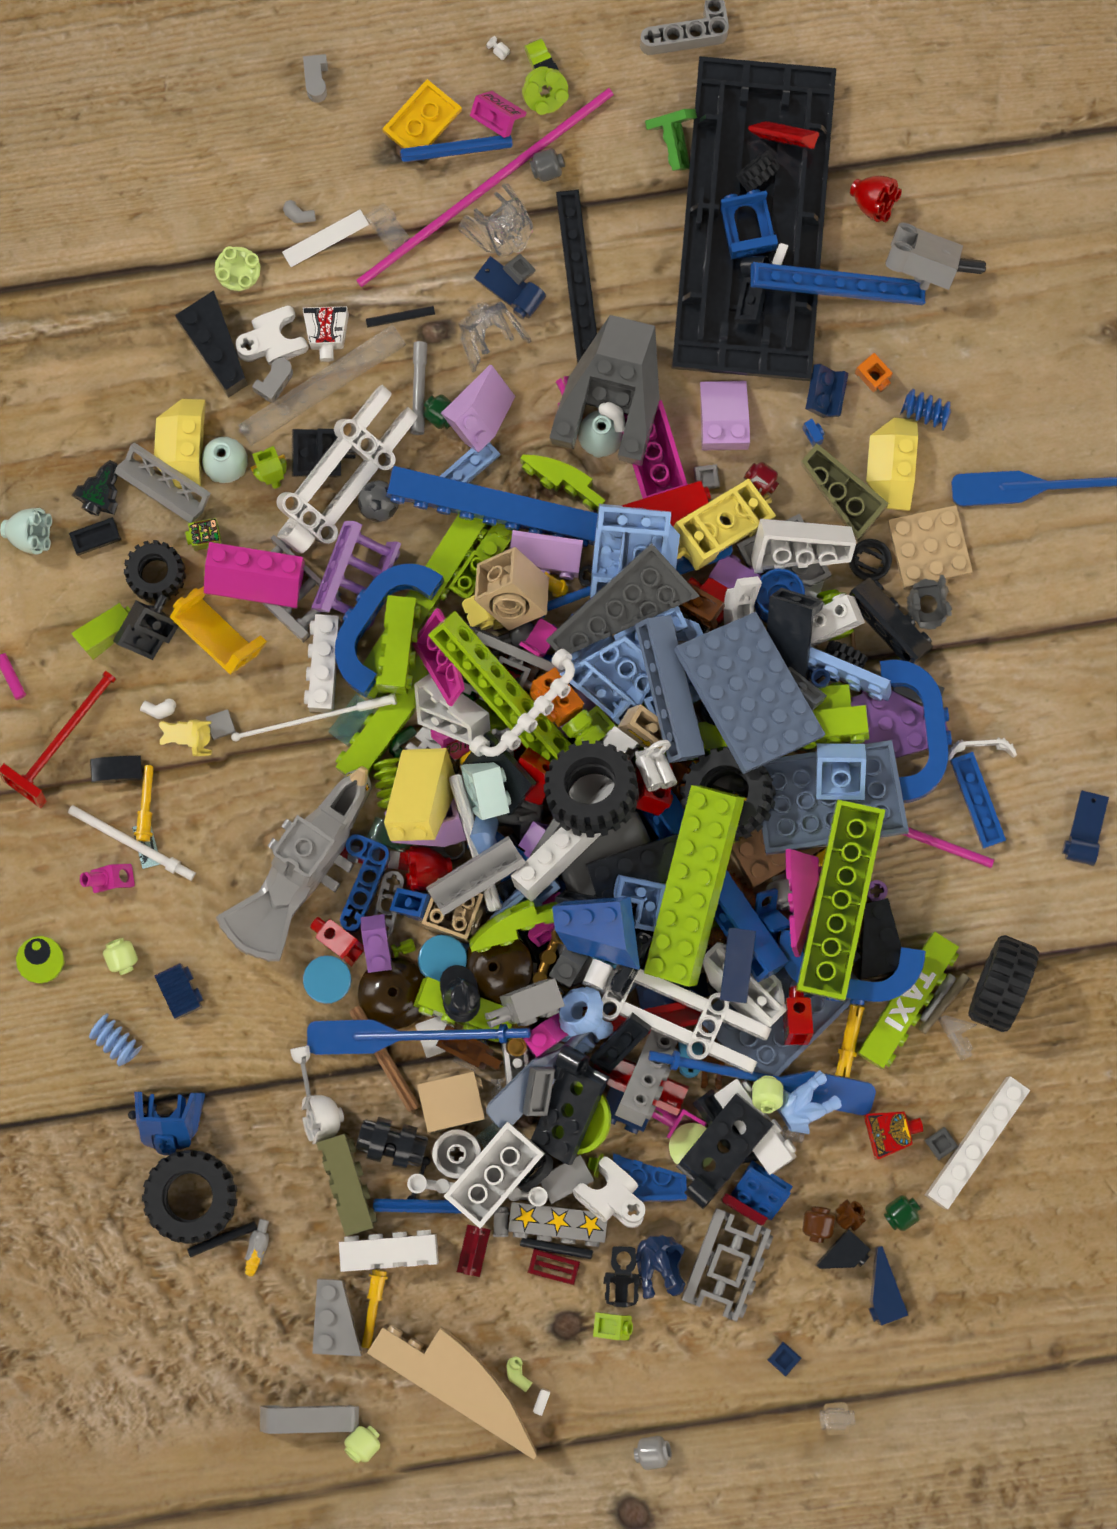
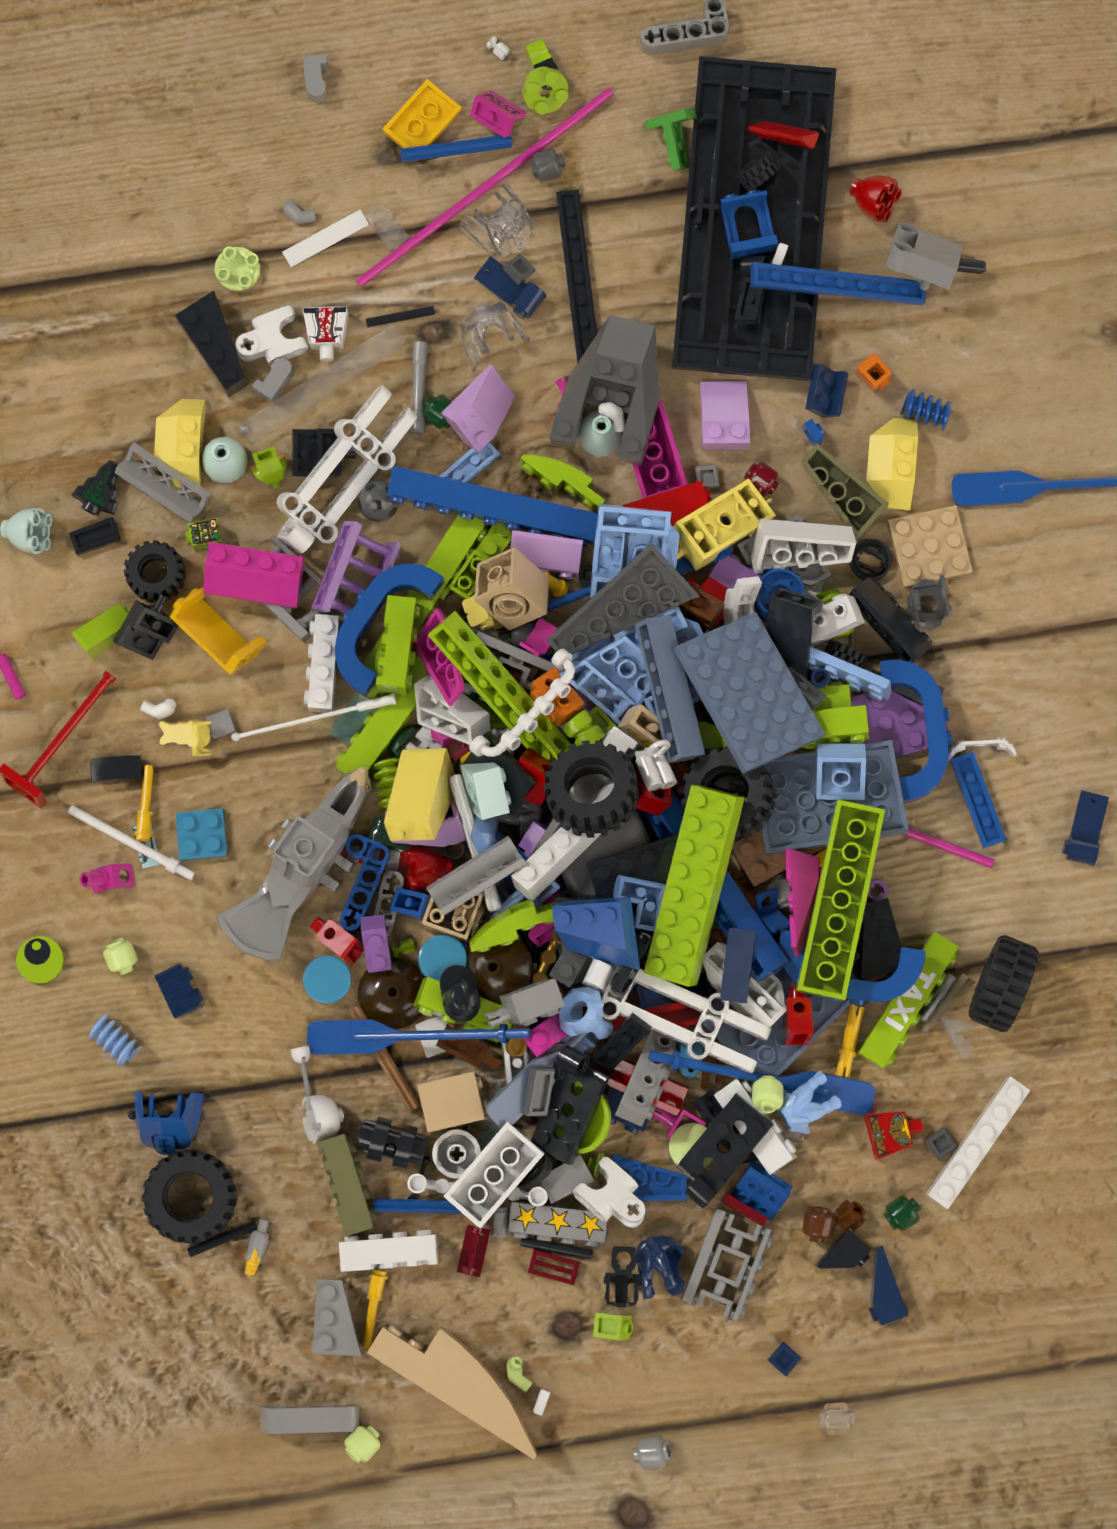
none -> dark azure plate [175,808,228,861]

